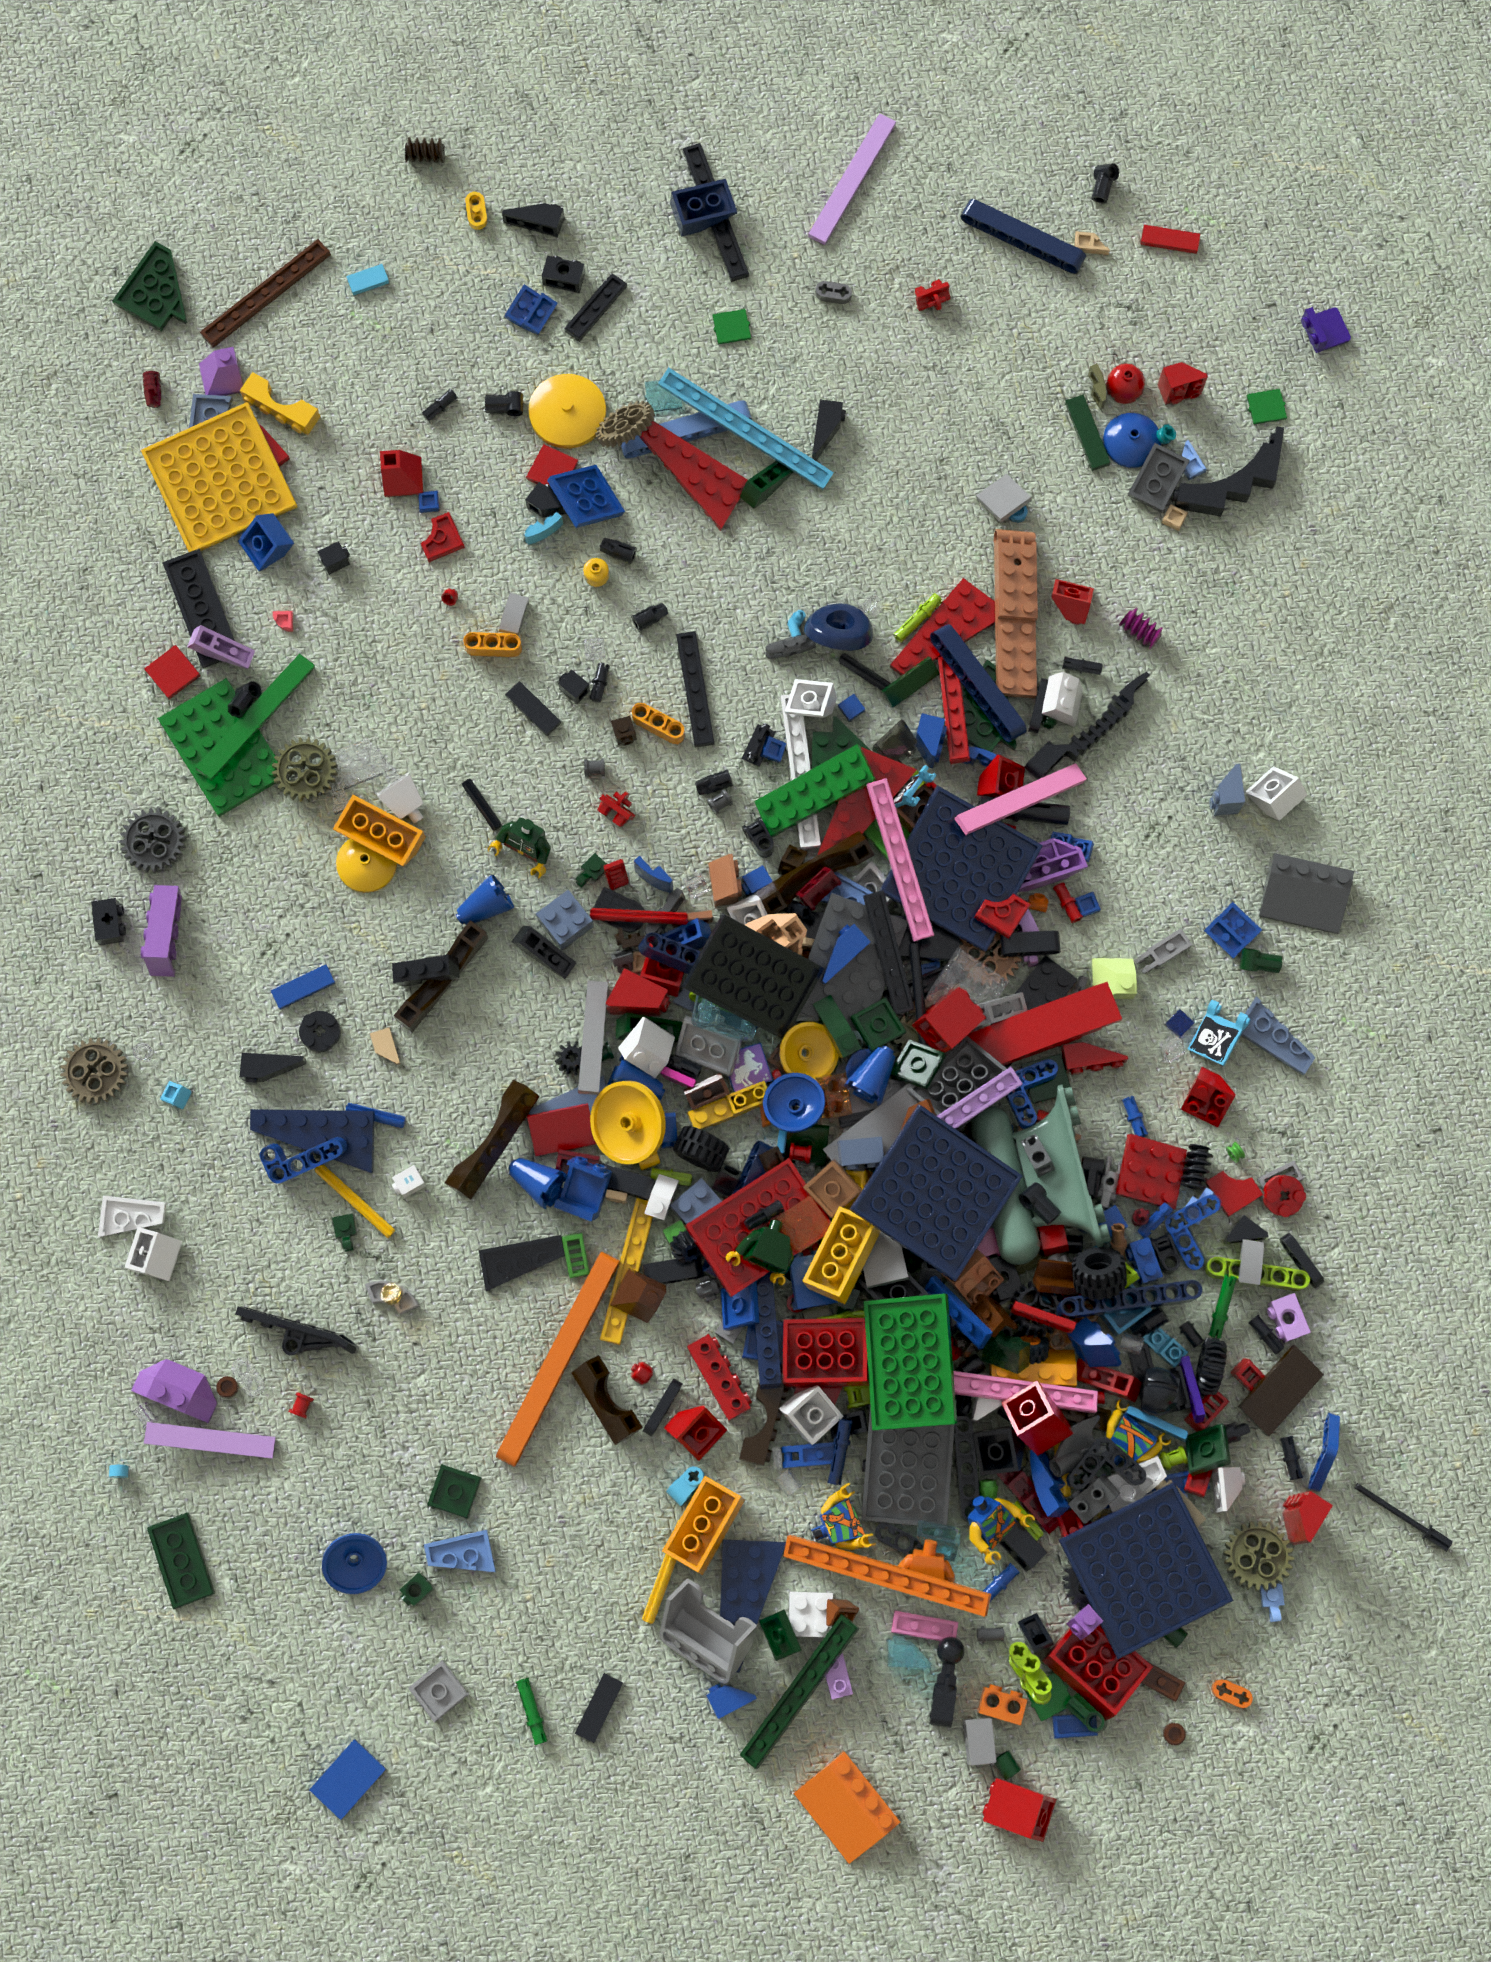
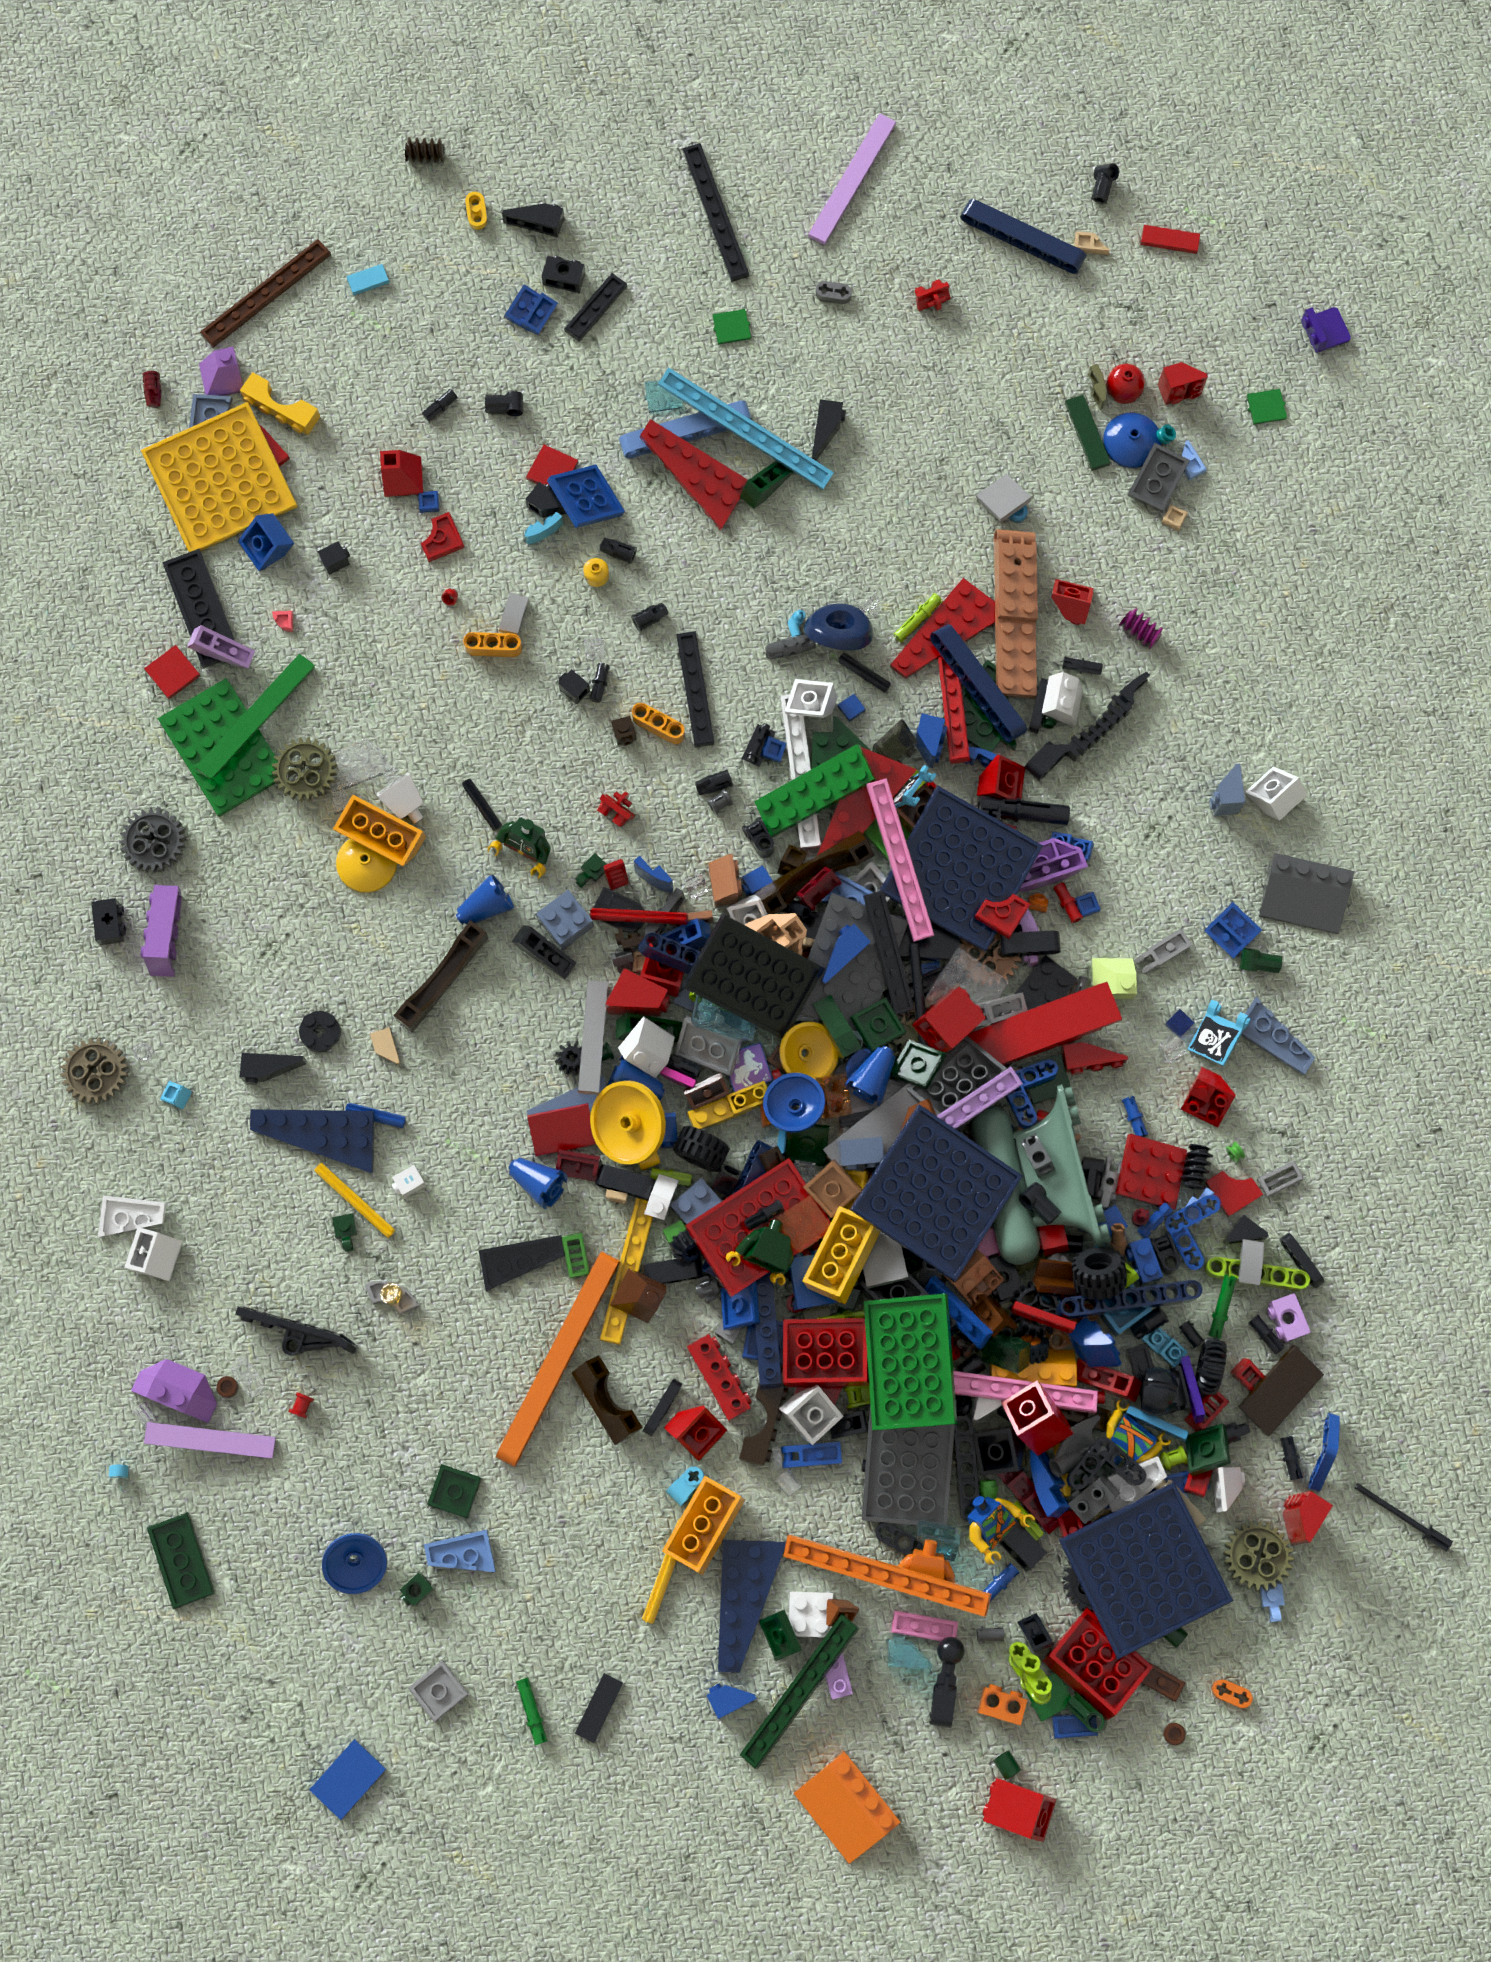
dark green wing [112,241,187,332] -> none
black piece [228,681,262,718] -> none
blue beam [260,1137,347,1184] -> none
blue tile [271,964,335,1010] -> none
black arch [392,955,460,987] -> none
dark brown arch [444,1080,540,1200] -> none
black tile [505,681,561,736] -> none
yellow dish [529,374,606,449] -> none
blue panel [554,1156,612,1221] -> none
dark grey bush [584,758,605,777] -> none
dark tan gear [595,401,655,448] -> none
red piece [631,1361,653,1385] -> none
light grey windscreen [659,1578,757,1684] -> none
dark blue slope [670,179,737,237] -> none
red bush [789,1143,812,1164] -> none
torso [811,1483,876,1551] -> none
dark blue pin [828,1419,853,1485] -> none
dark green tile [881,657,940,708] -> none
bright pink tile [955,763,1087,835] -> none
light grey panel [963,1718,996,1765] -> none
medium lavender brick [1066,1604,1103,1640] -> none
clear beam [1119,1332,1145,1356] -> none
black arch [1172,426,1284,517] -> none
red plate [1263,1175,1306,1217] -> none

